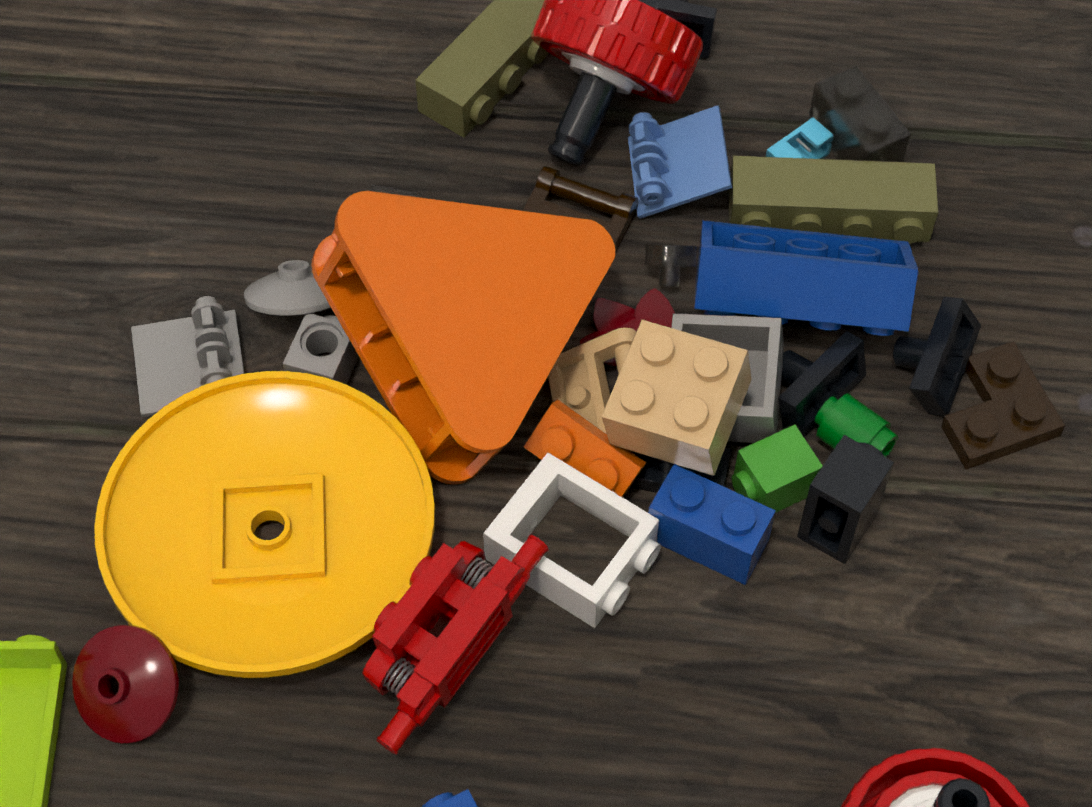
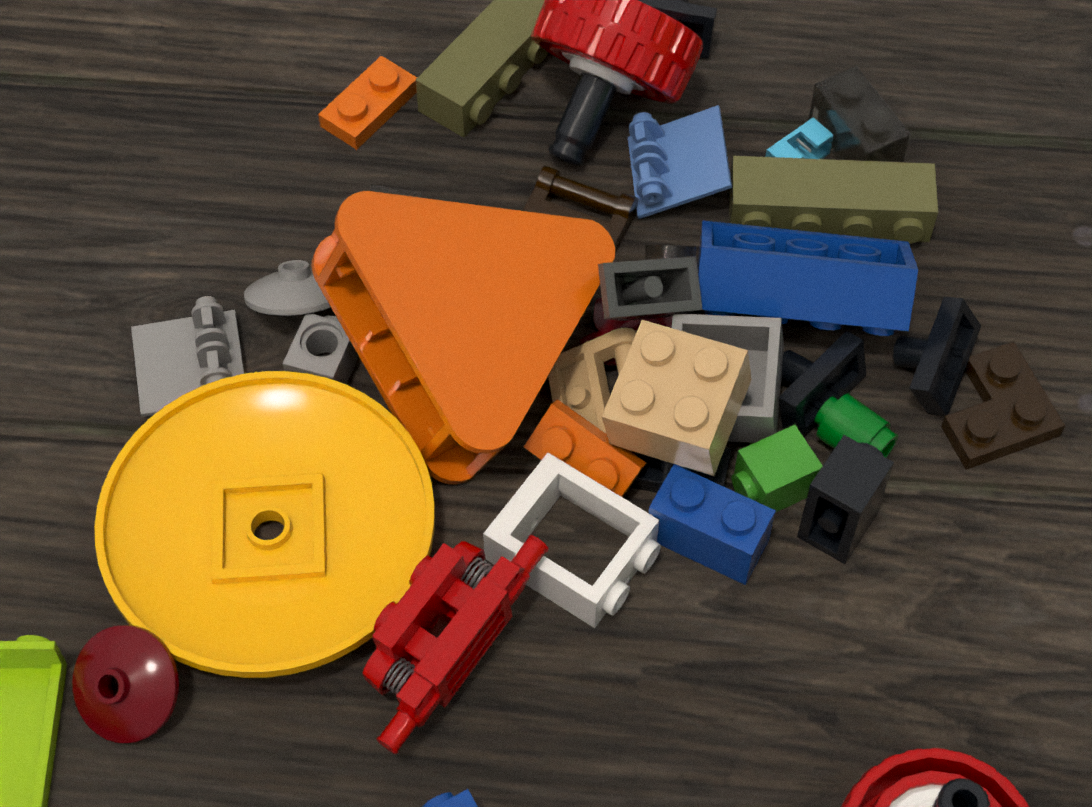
none -> orange plate [318,56,417,150]
none -> dark grey slope [598,256,703,321]

